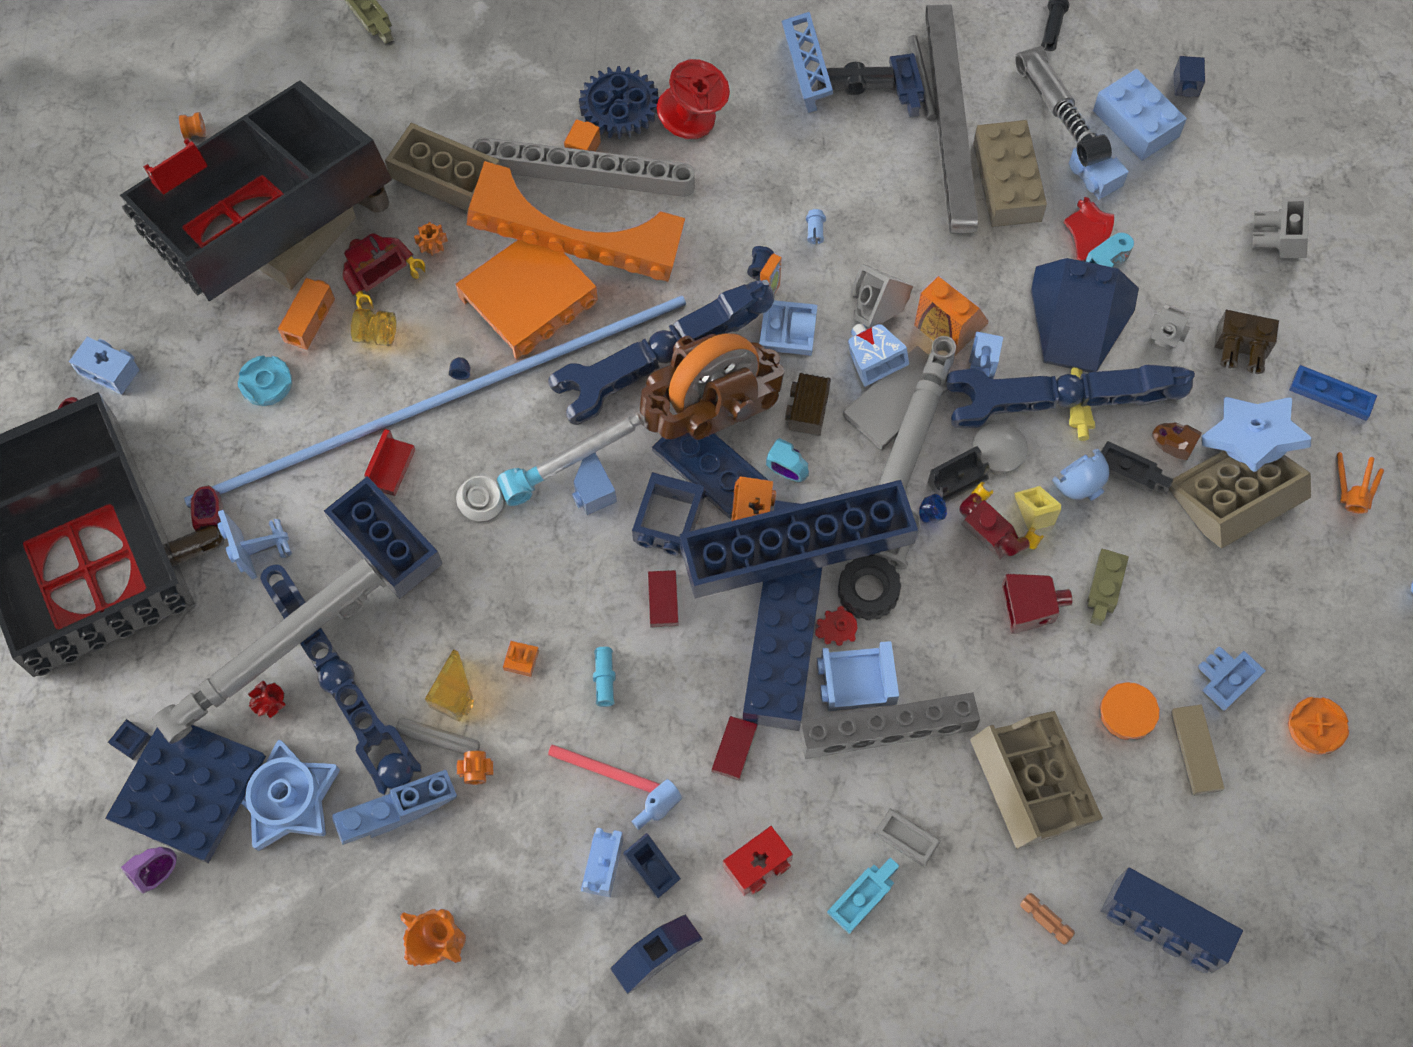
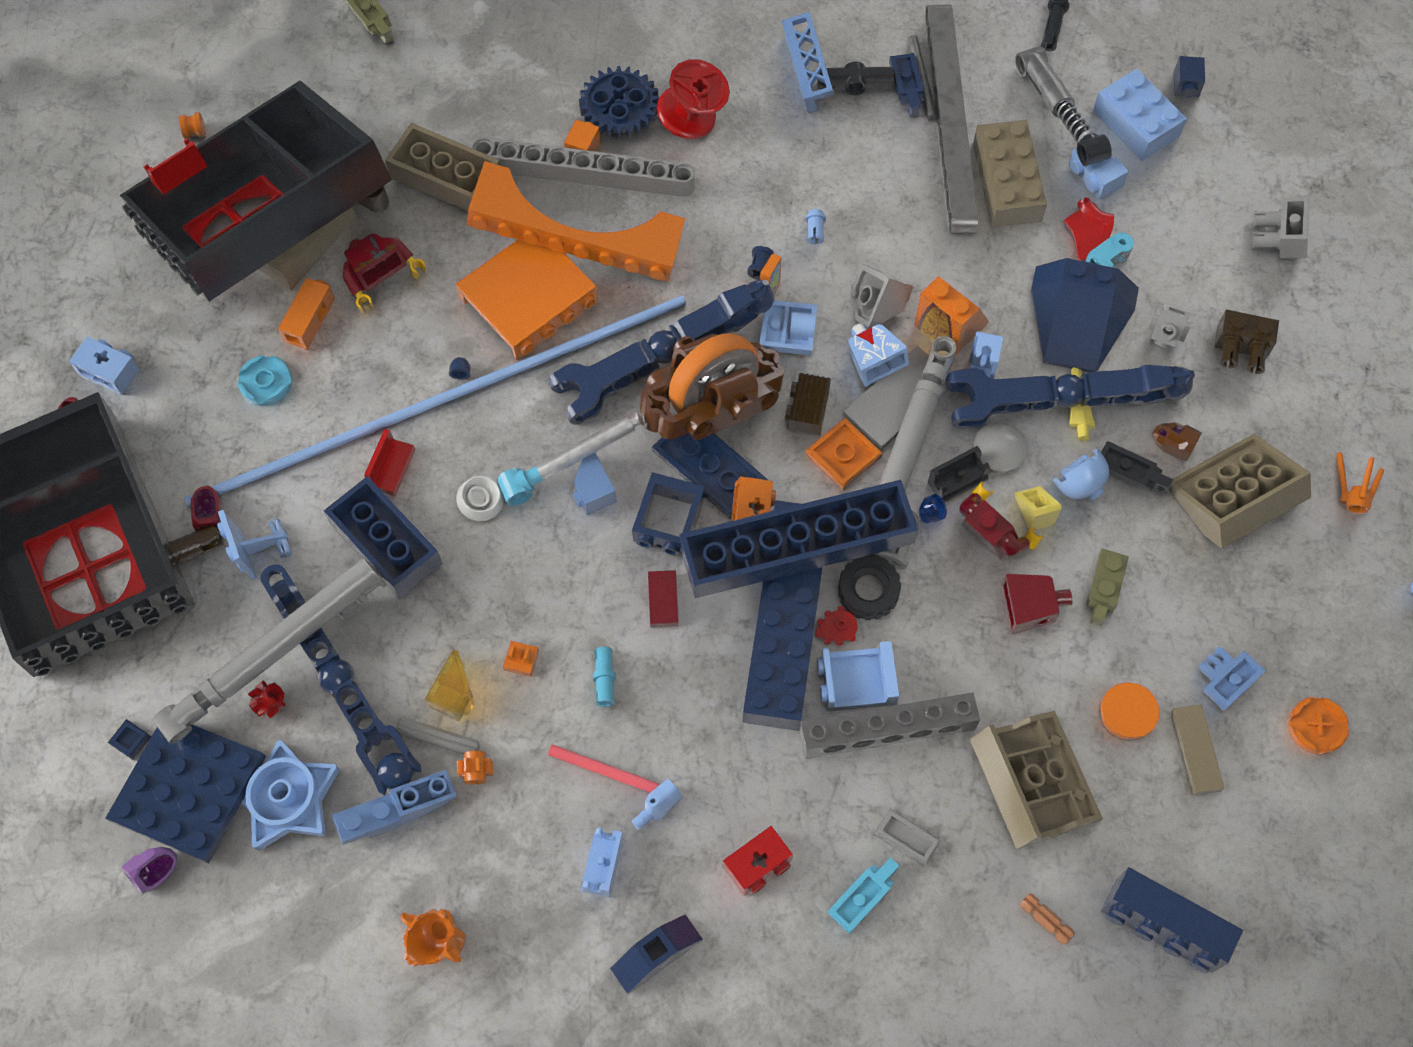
clear yellow wheel [351,308,397,347] -> none
orange gear [414,222,448,256] -> none
dark blue slope [623,833,681,898] -> none
dark red tile [712,716,758,781] -> none
medium azure rock [766,438,809,482] -> none
light blue plate [1202,397,1311,472] -> none
blue tile [1289,365,1377,421] -> none
none -> orange tile [805,418,883,490]

